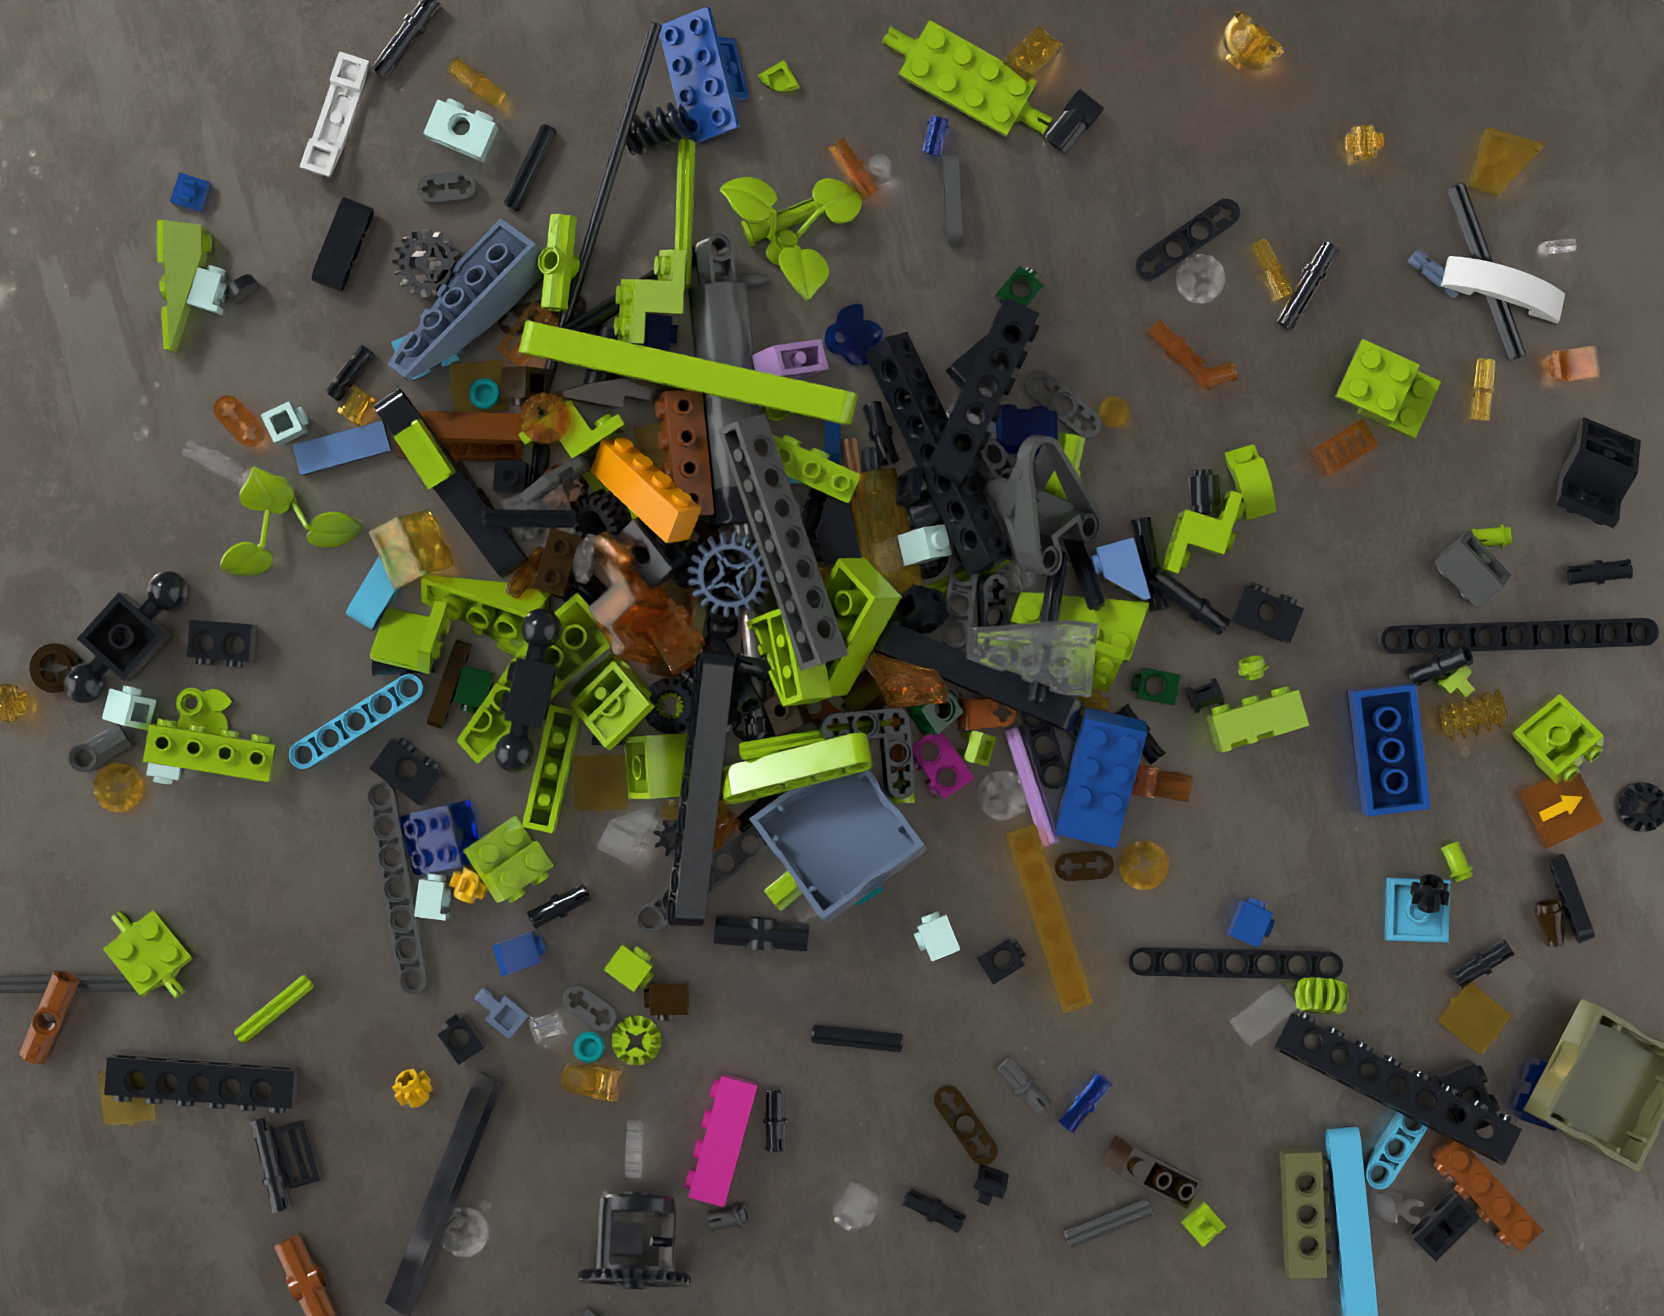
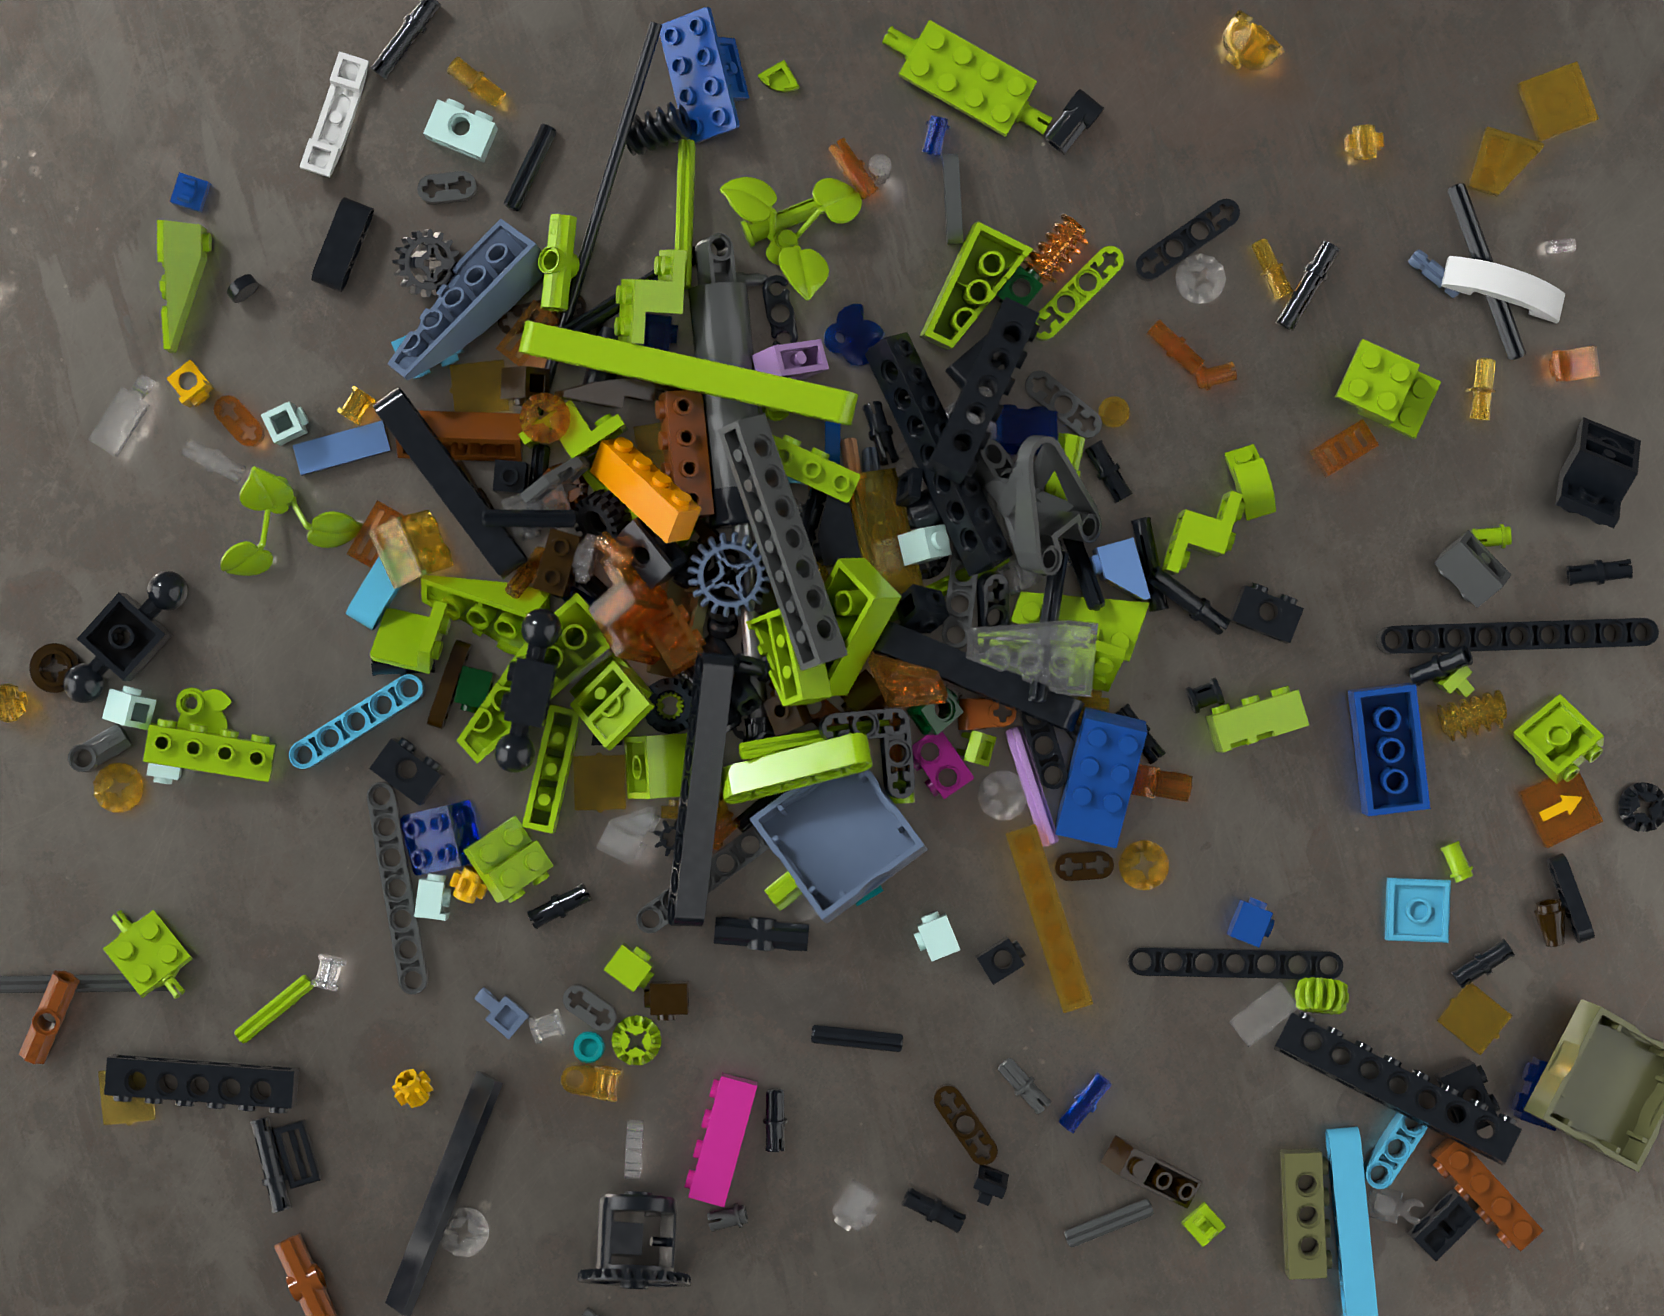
light aqua brick [186,265,229,316] -> none
black brick [186,620,257,668] -> none
black axle [326,345,374,401] -> none
lime panel [394,419,456,490] -> none
black brick [437,1014,488,1066] -> none
teal tile [469,378,501,410] -> none
blue slope [492,931,546,976] -> none
clear yellow plate [1004,26,1063,82] -> none
dark green brick [1131,668,1180,705] -> none
black brick [1188,469,1221,514] -> none
lime plate [1238,655,1269,680] -> none
black gear [1410,874,1450,913] -> none
none -> clear plate [88,374,156,457]
none -> yellow bracket [167,360,214,407]
none -> clear bush [311,953,346,991]
none -> clear orange tile [347,500,405,568]
none -> black piece [762,275,799,346]
none -> lime wedge [919,222,1033,350]
none -> clear orange piece [1023,213,1089,284]
none -> lime beam [1035,246,1124,341]
none -> black pin [1085,440,1133,504]
none -> clear yellow tile [1517,61,1599,142]

